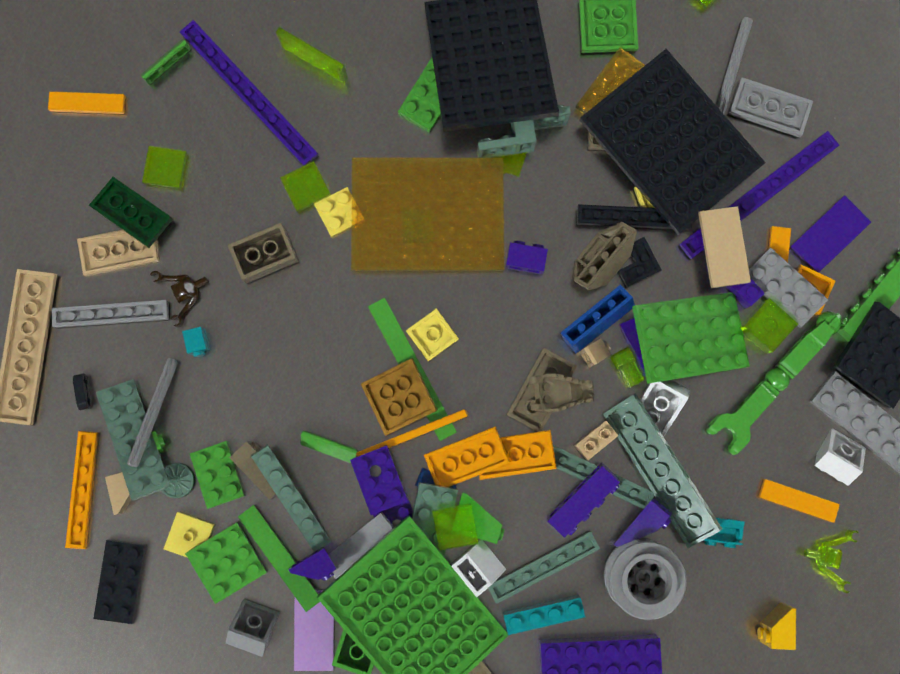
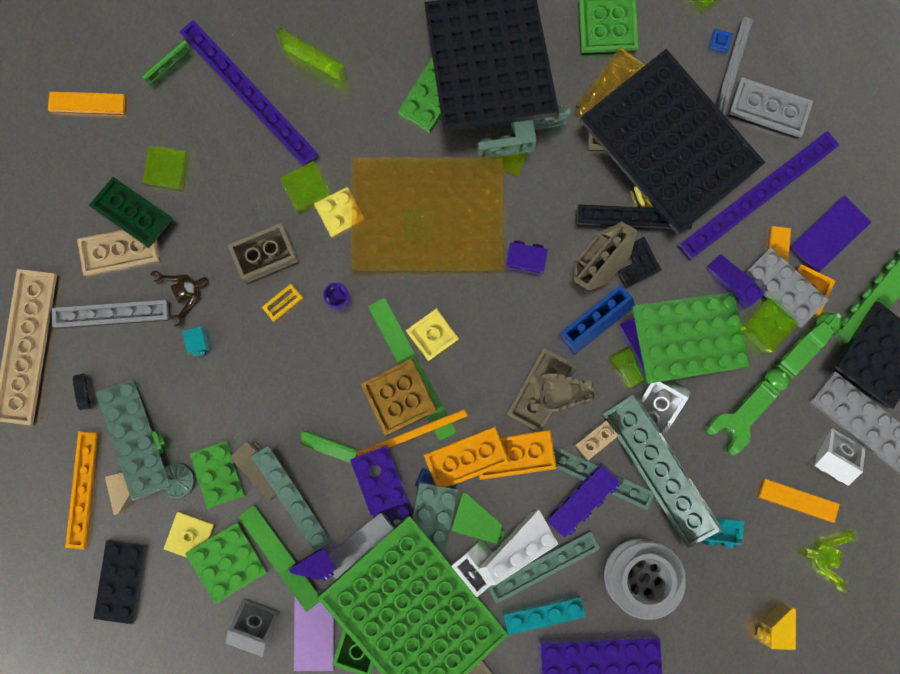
light grey axle [127,358,178,467] -> none
clear neon green plate [432,503,478,551] -> none
tan slope [579,339,611,368] -> none
dark purple slope [614,498,672,547] -> none
tan tile [698,206,751,288] -> none
none -> yellow tile [262,284,304,322]
none -> dark purple wheel [323,283,351,311]
none -> white wedge [478,510,558,586]
none -> blue tile [709,29,733,53]

